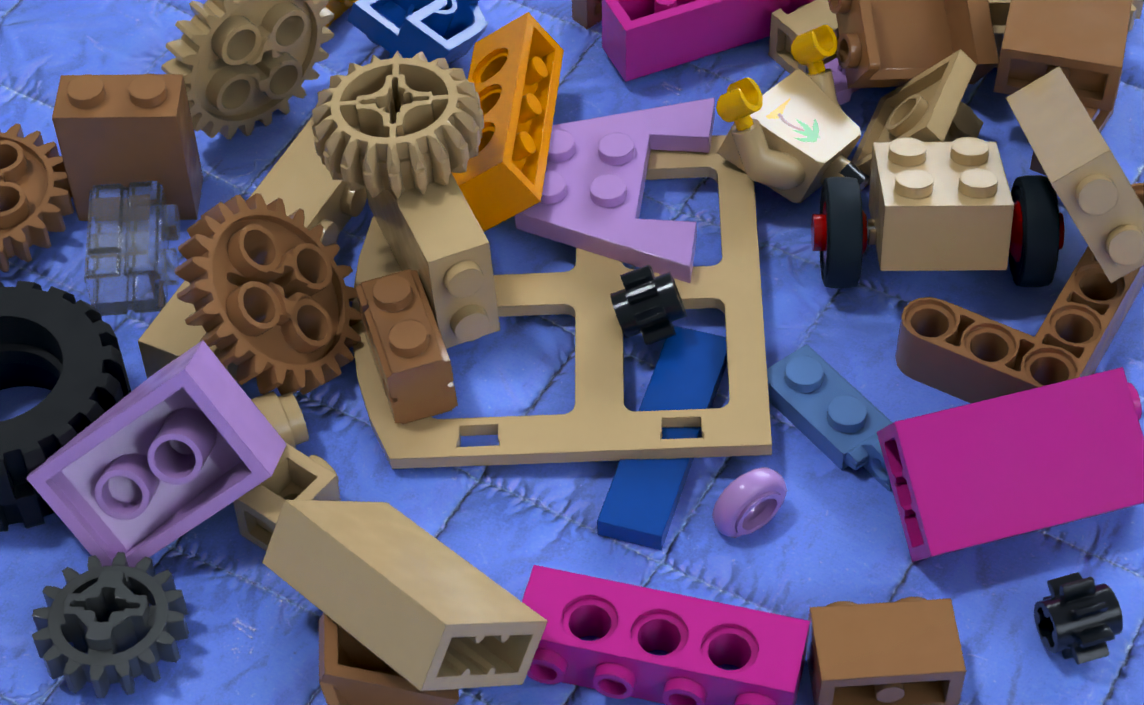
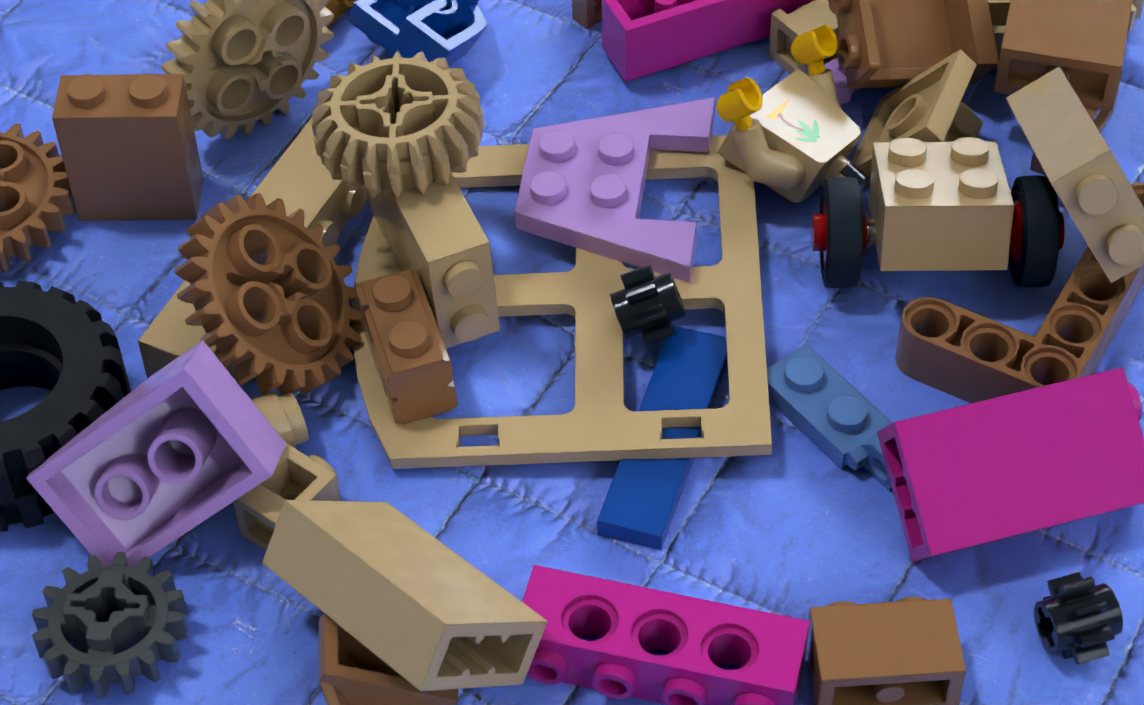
clear brick [84,181,180,316] -> none
light orange brick [451,12,564,232] -> none
lavender piece [712,467,787,538] -> none

